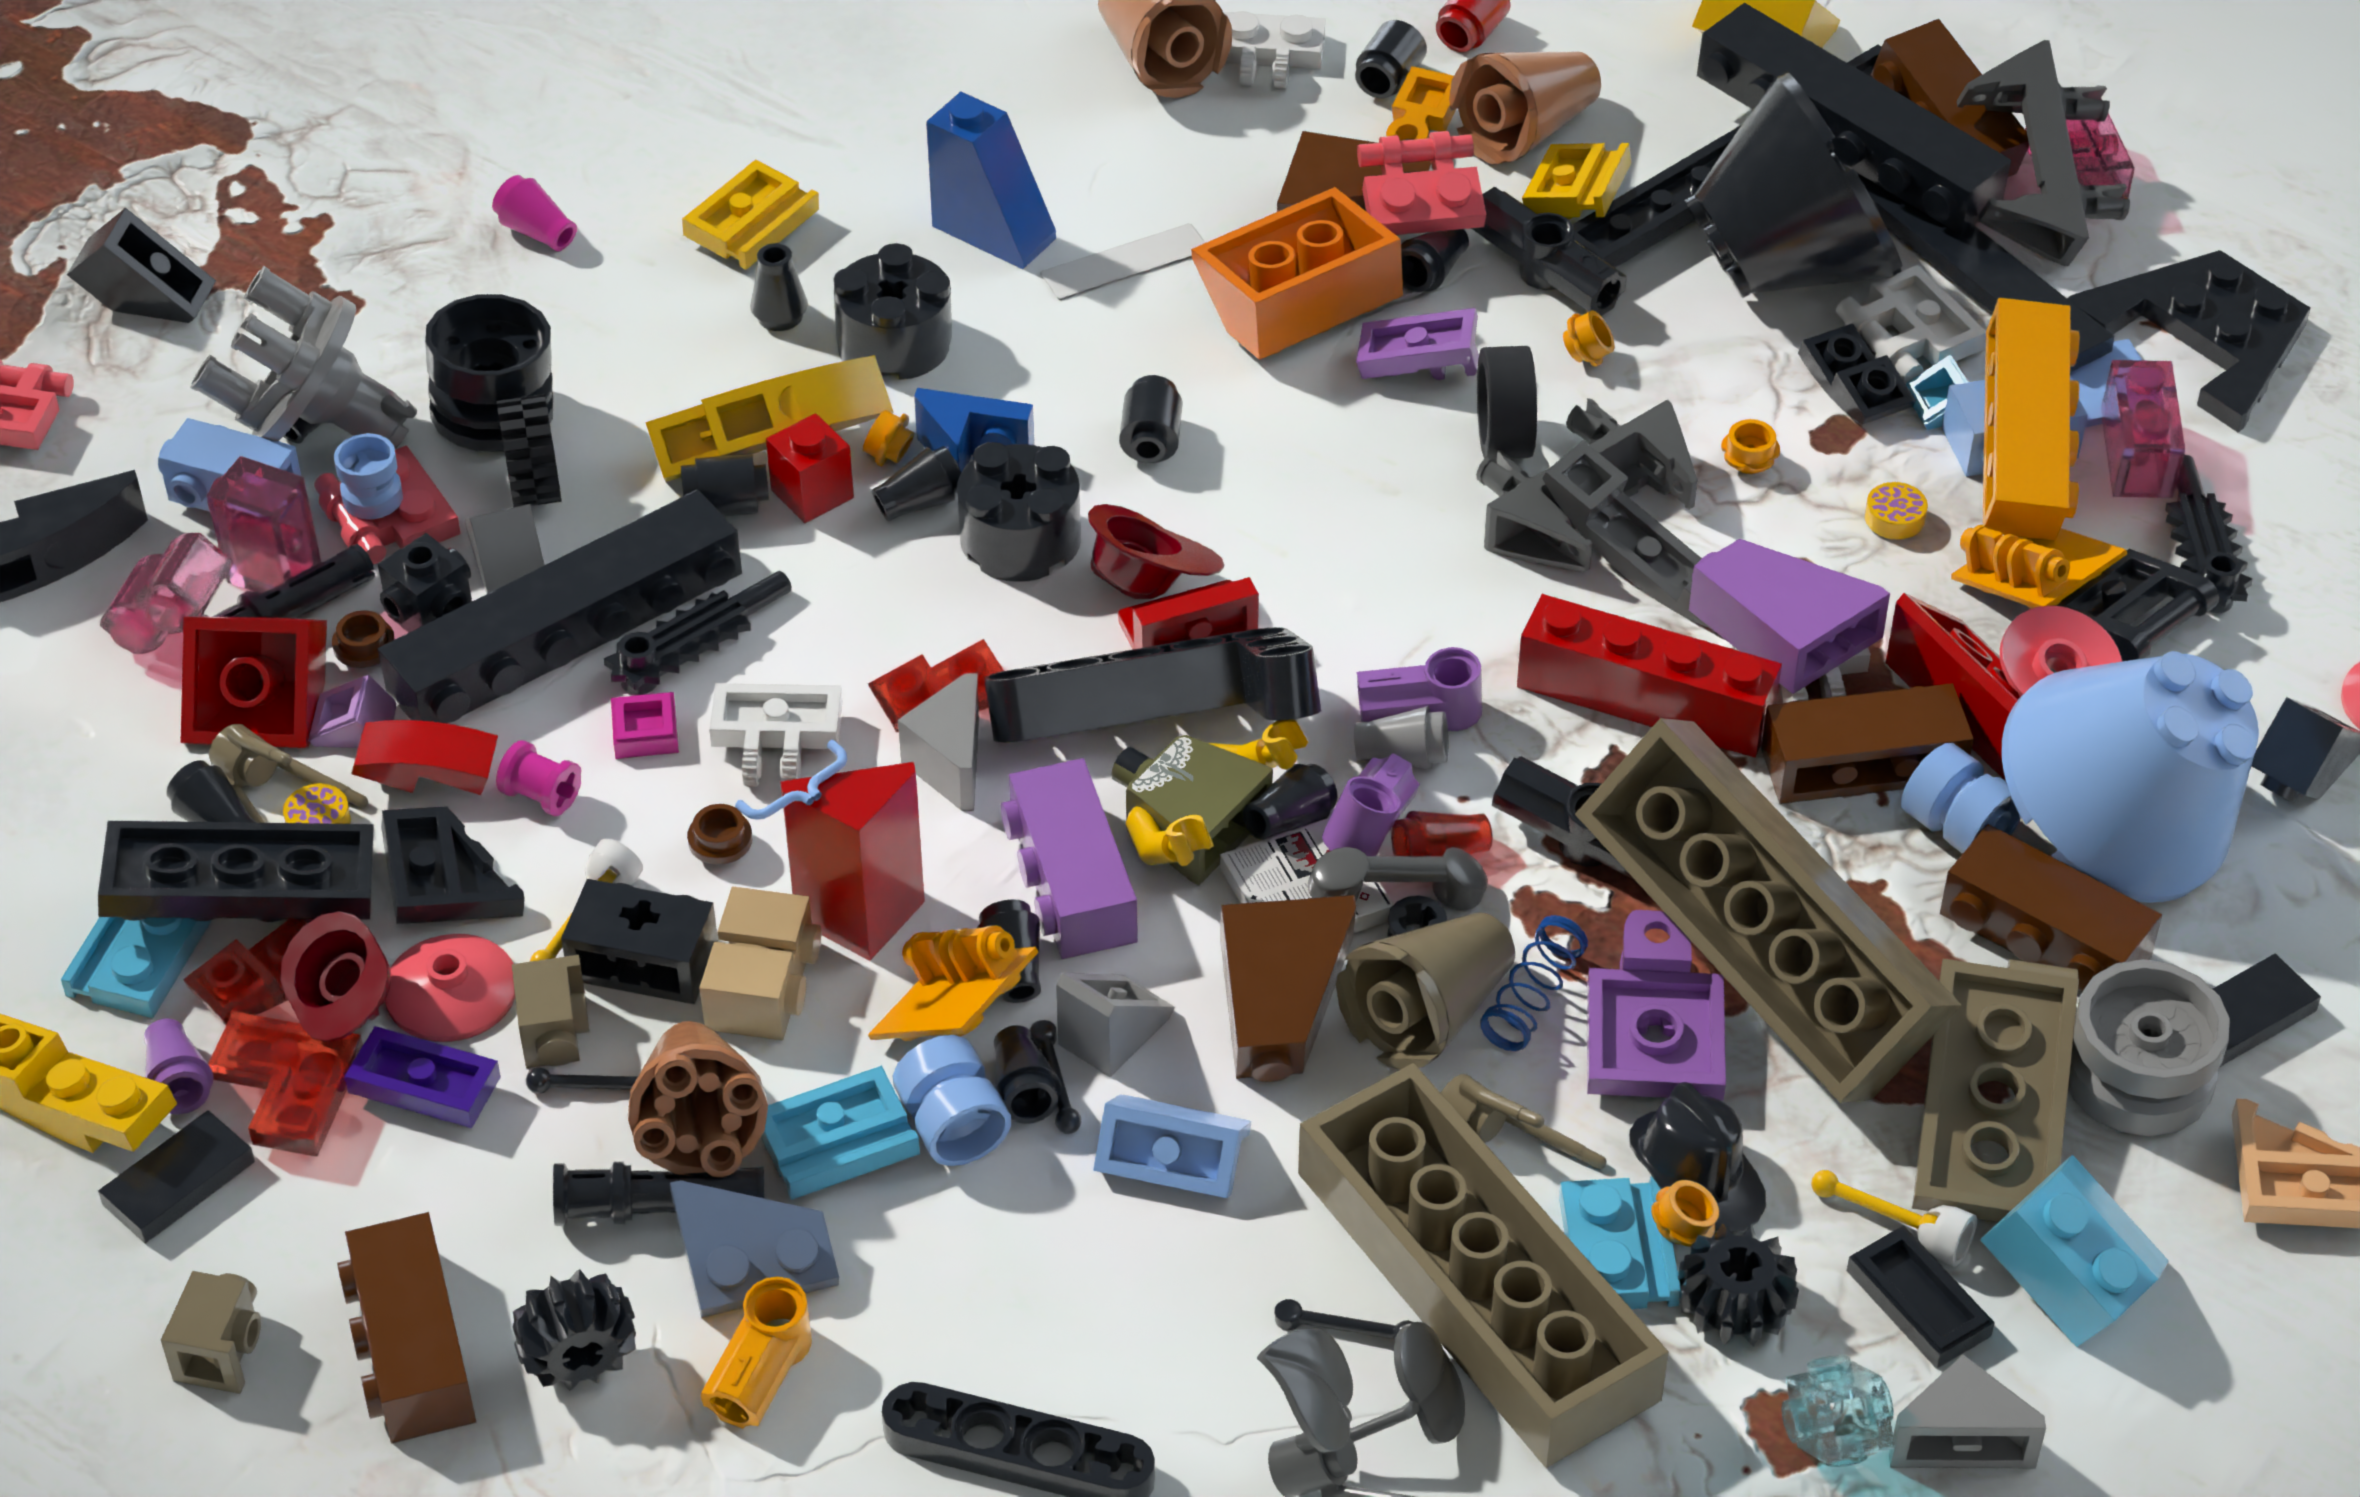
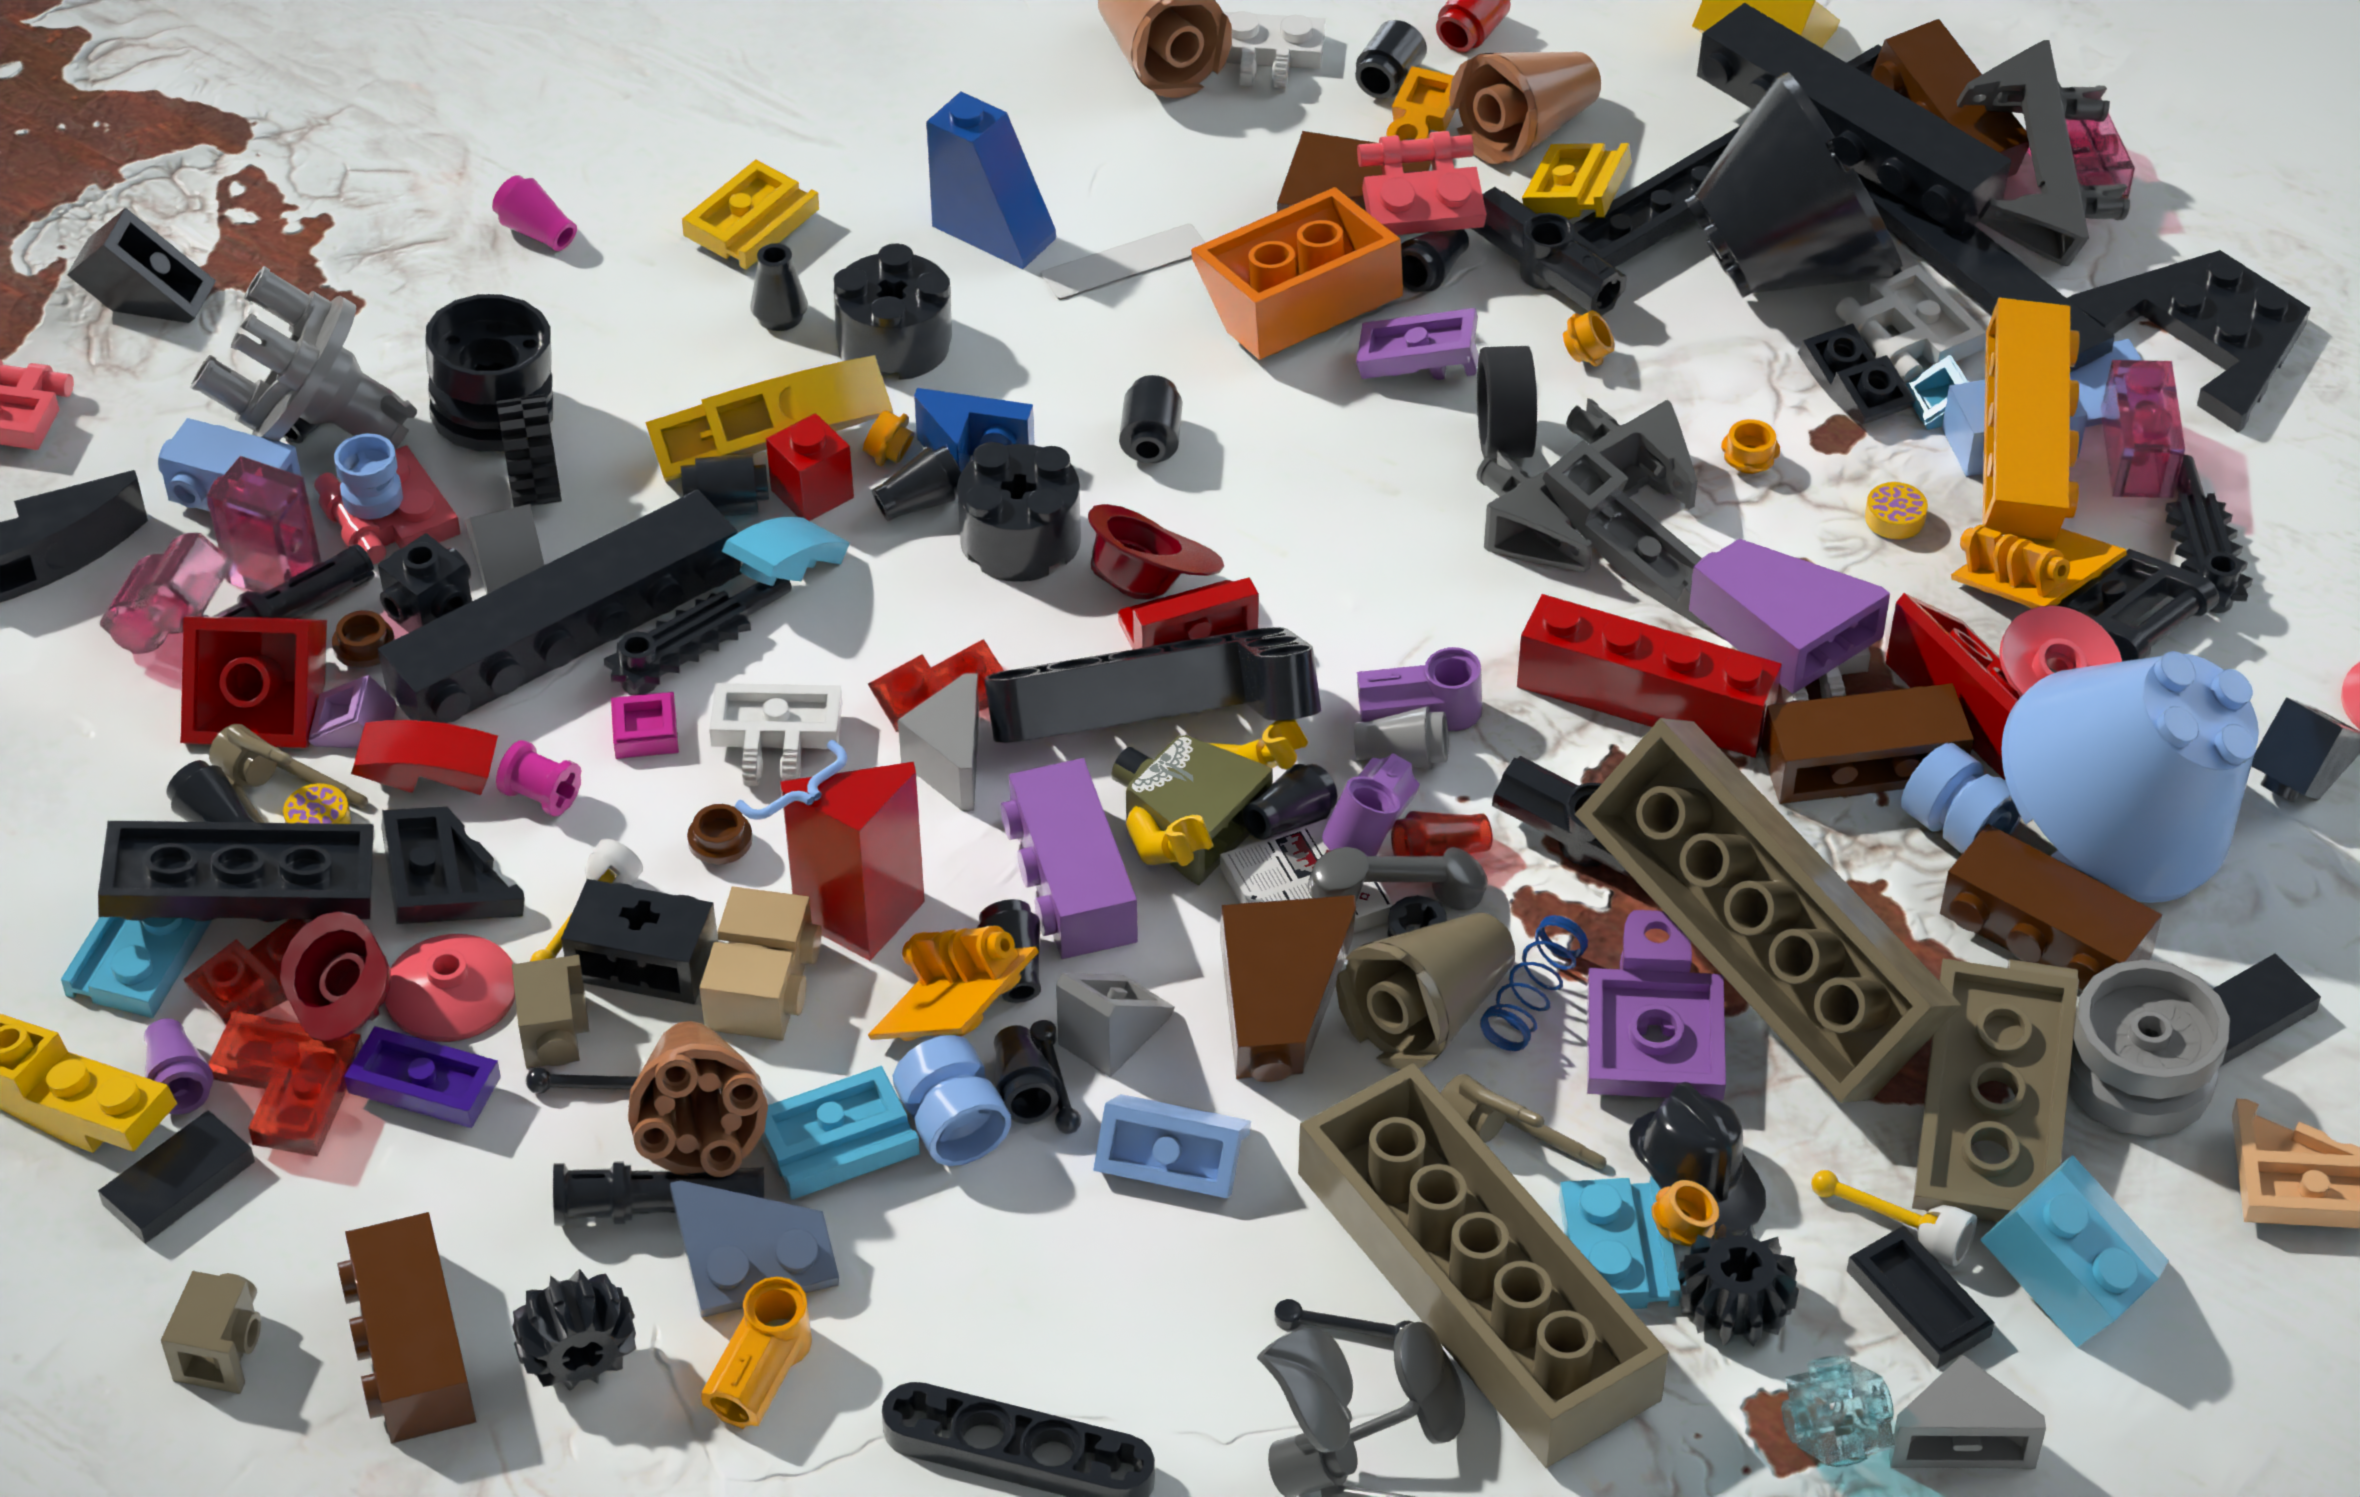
none -> medium azure slope [722,517,850,586]

